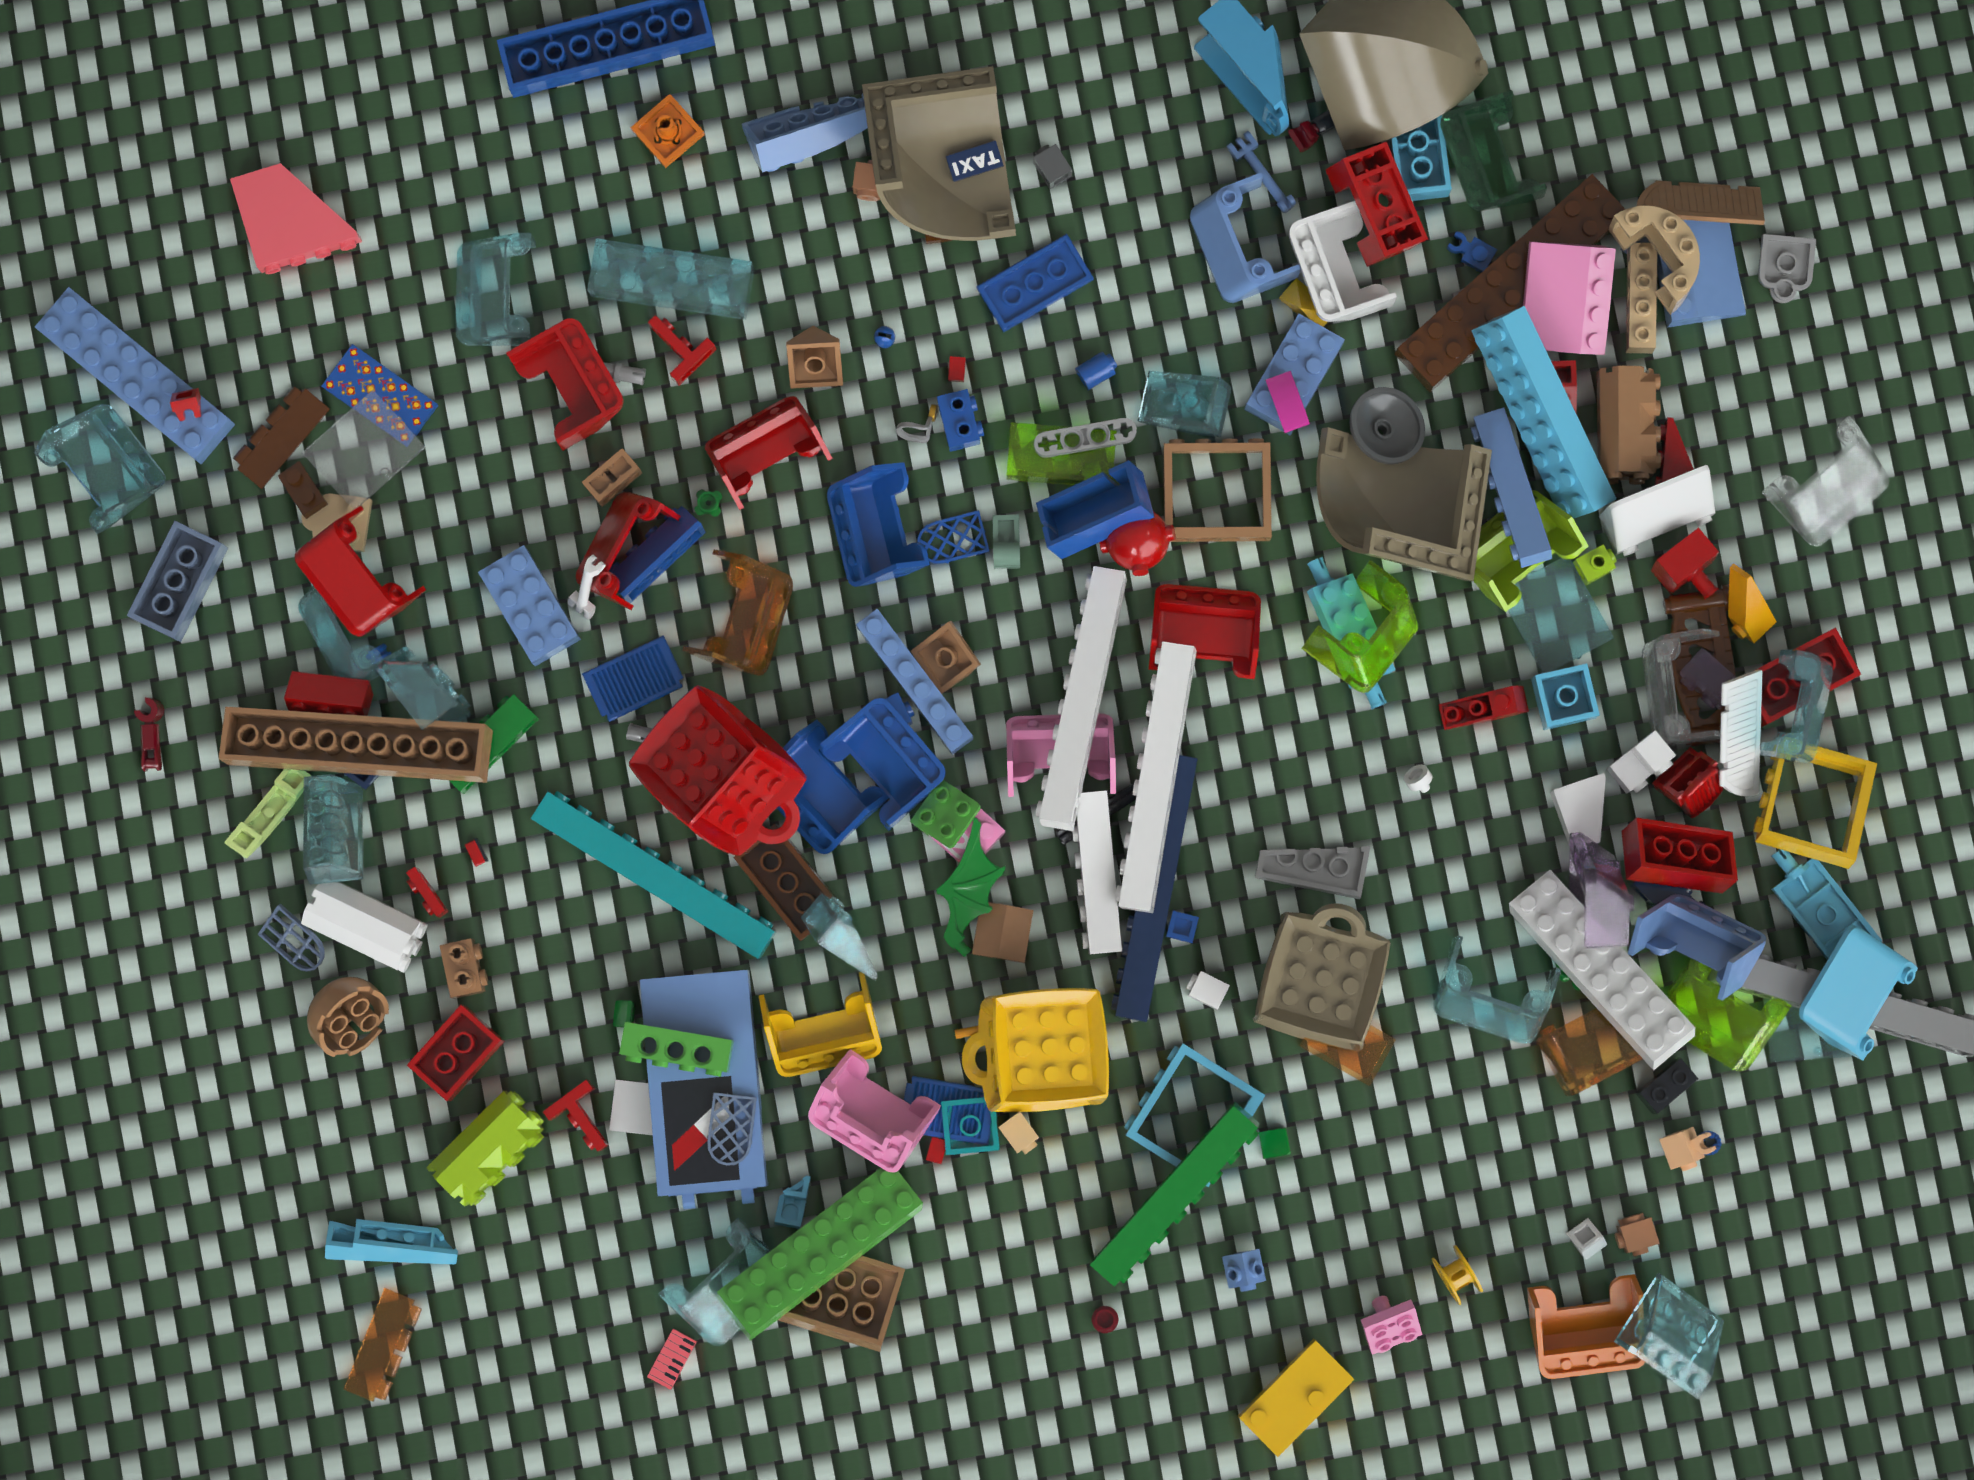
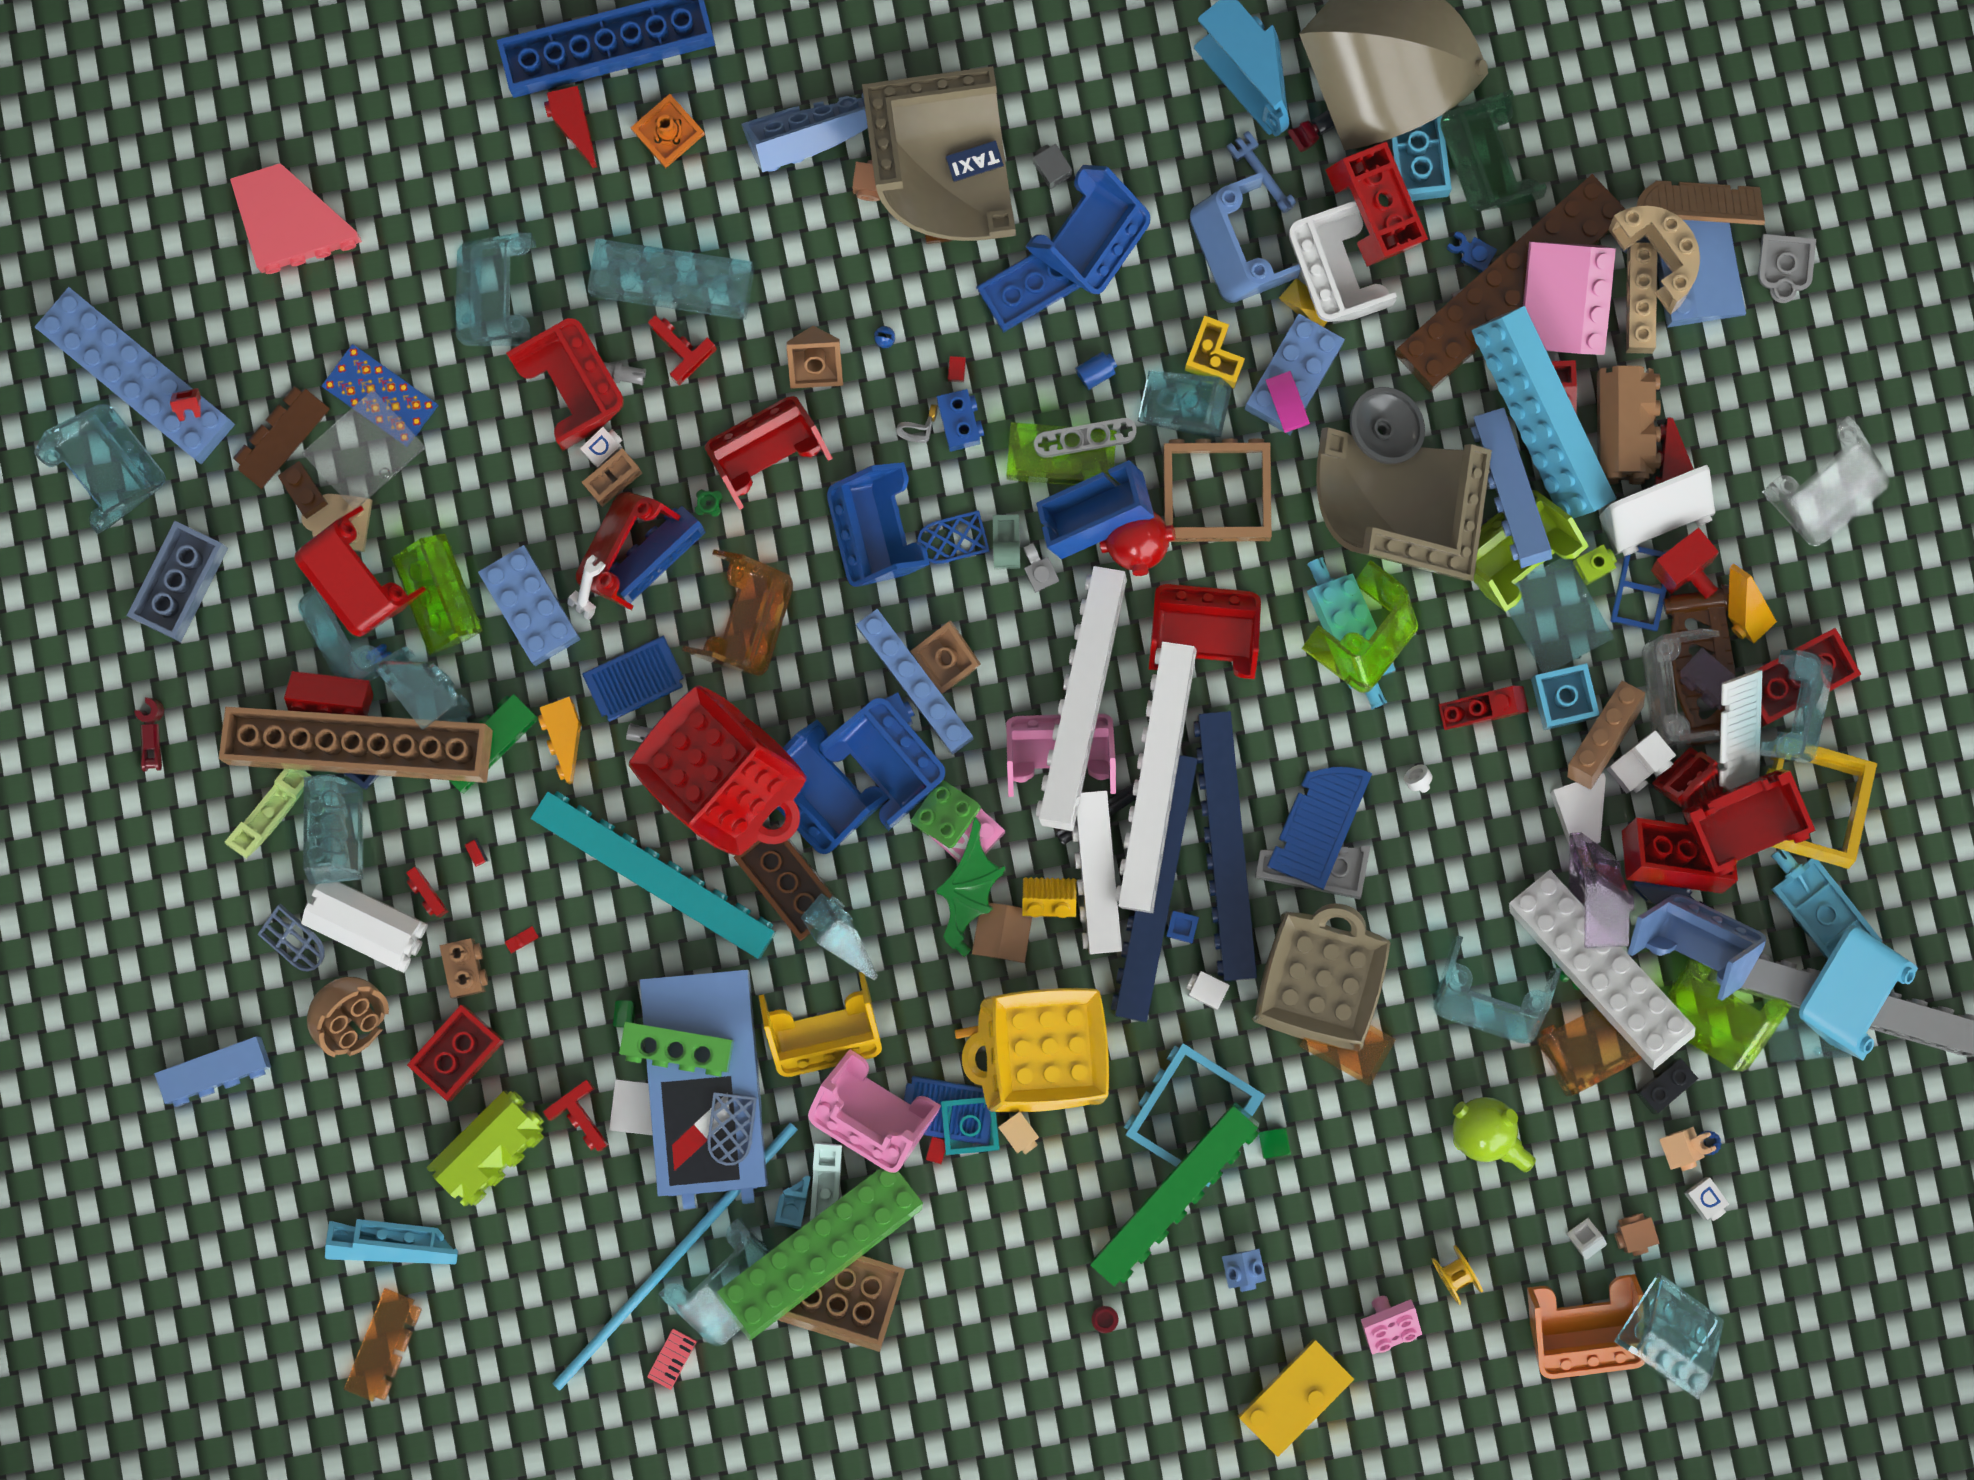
none -> medium blue brick [154,1036,271,1107]
none -> clear neon green slope [392,533,483,655]
none -> red piece [505,926,539,954]
none -> light orange slope [538,697,581,785]
none -> red slope [544,86,597,168]
none -> medium azure piece [552,1123,798,1390]
none -> white brick [580,427,623,468]
none -> light aqua slope [809,1142,842,1222]
none -> yellow brick [1022,877,1077,918]
none -> light grey plate [1023,543,1059,593]
none -> blue windscreen [1025,165,1150,294]
none -> yellow brick [1185,315,1245,389]
none -> dark blue brick [1193,711,1257,982]
none -> blue piece [1267,767,1372,890]
none -> lime piece [1453,1097,1536,1173]
none -> medium nougat brick [1567,681,1646,790]
none -> blue window [1610,546,1667,632]
none -> red windscreen [1683,769,1816,876]
none -> white brick [1684,1177,1729,1221]

